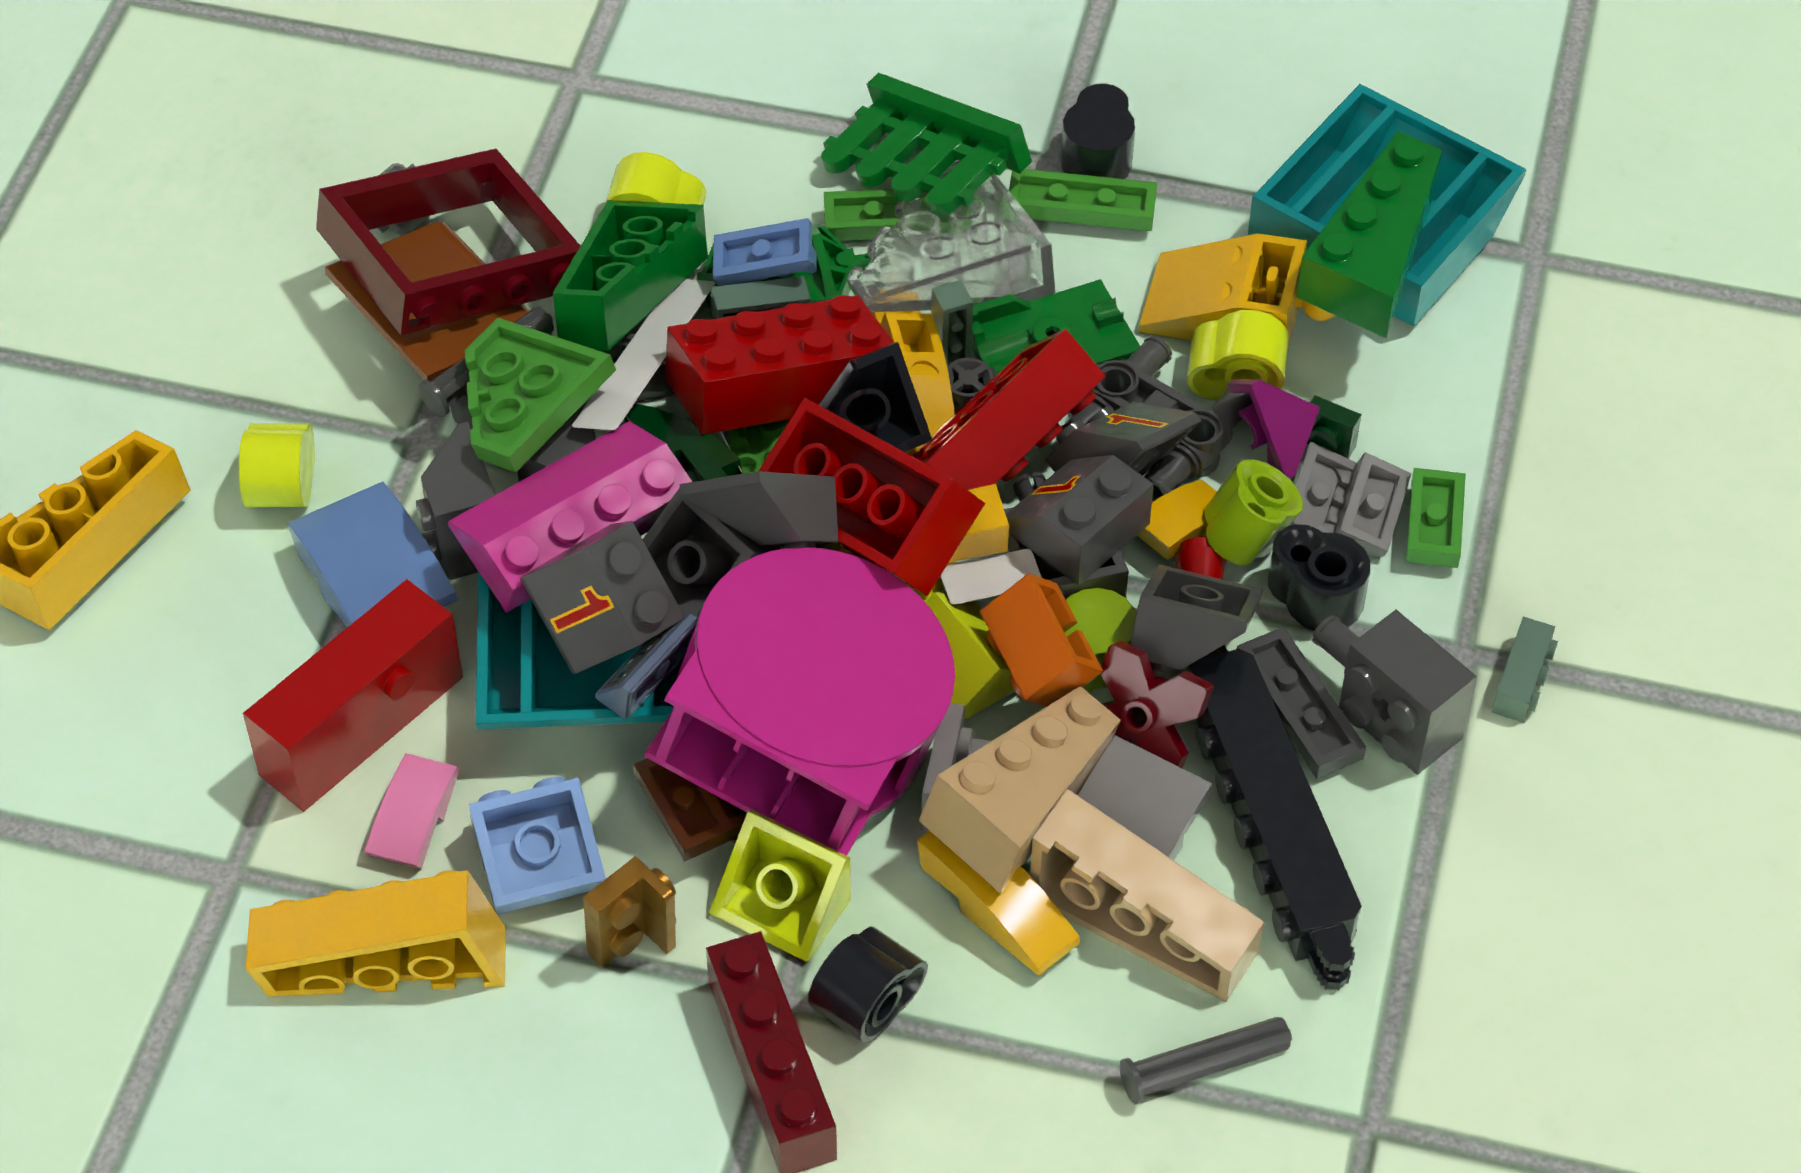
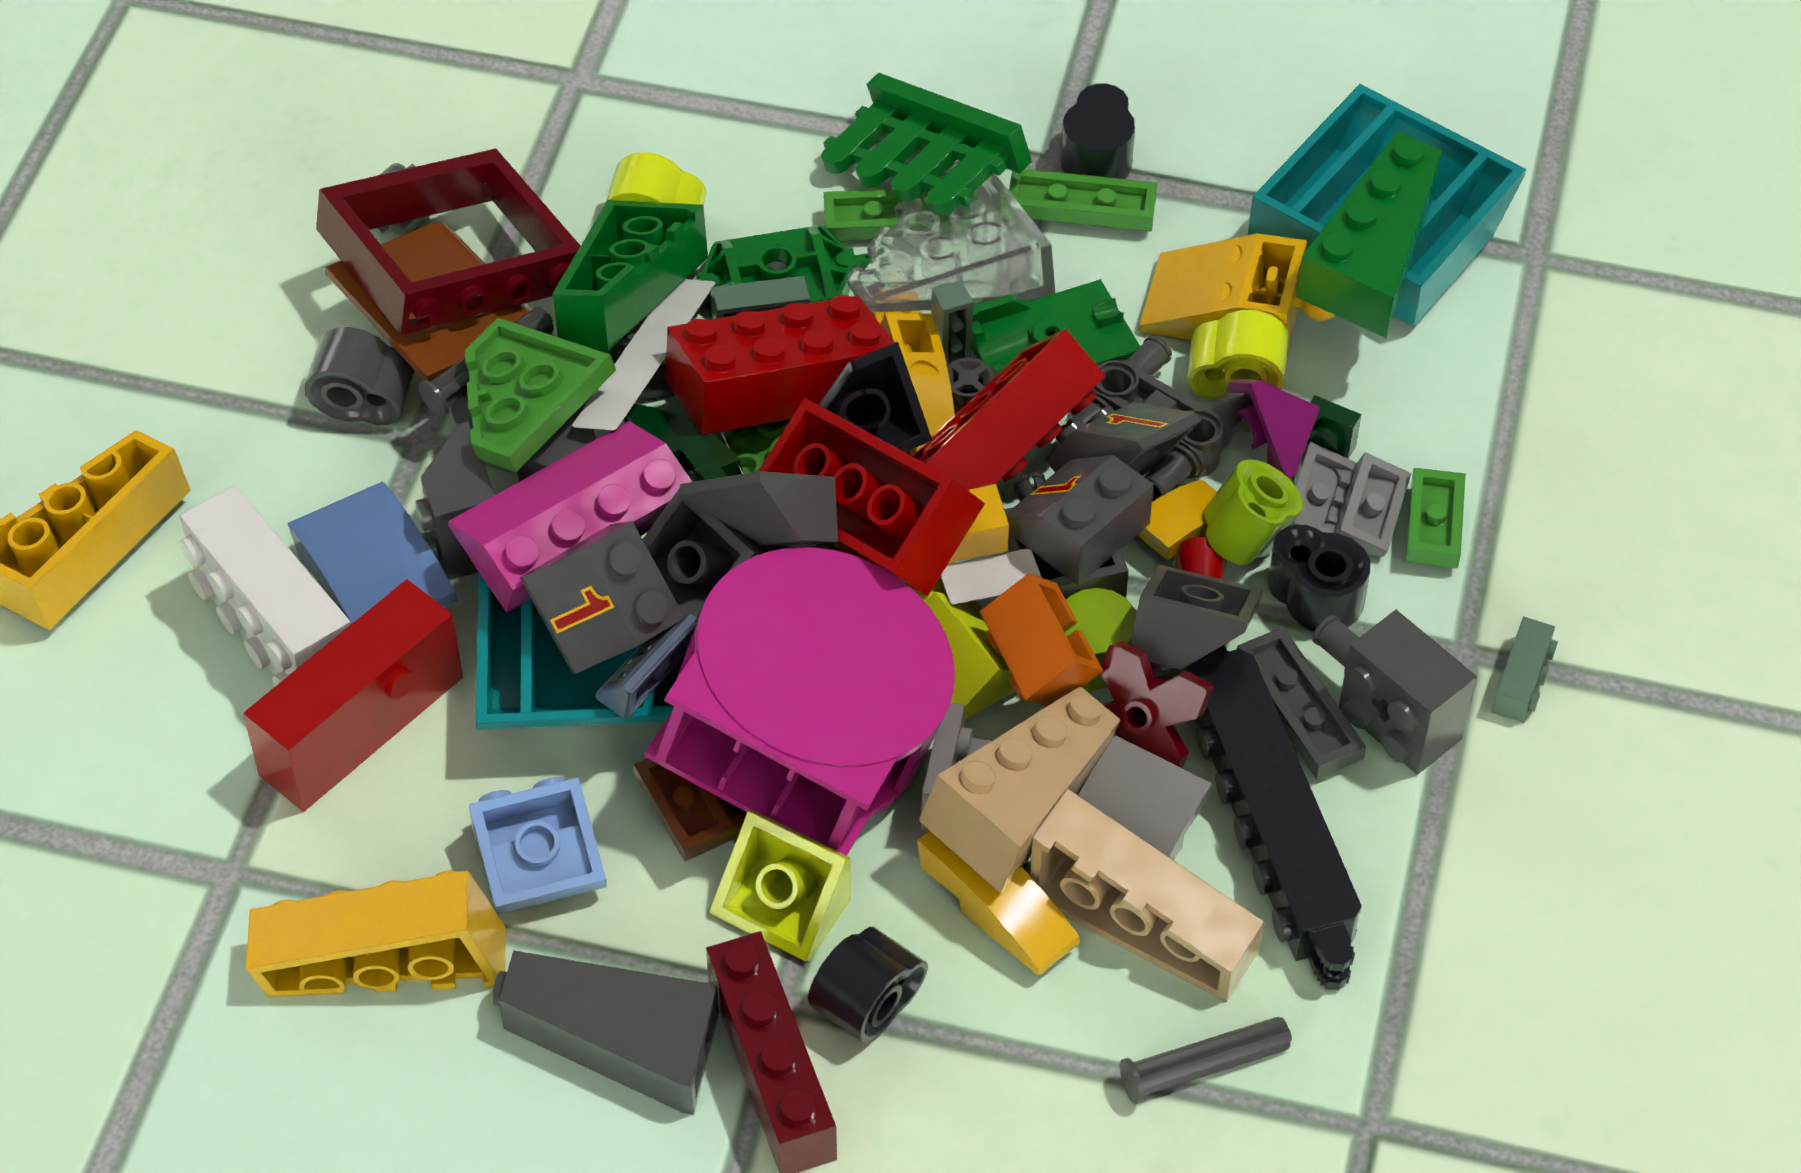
neon yellow piece [239,423,315,507] -> none
bright pink slope [364,753,460,870] -> none
pearl gold bracket [583,856,677,967] -> none
medium blue plate [713,218,817,286] -> none
none -> white brick [179,485,351,686]
none -> dark grey piece [305,327,414,425]
none -> dark grey slope [493,950,719,1115]

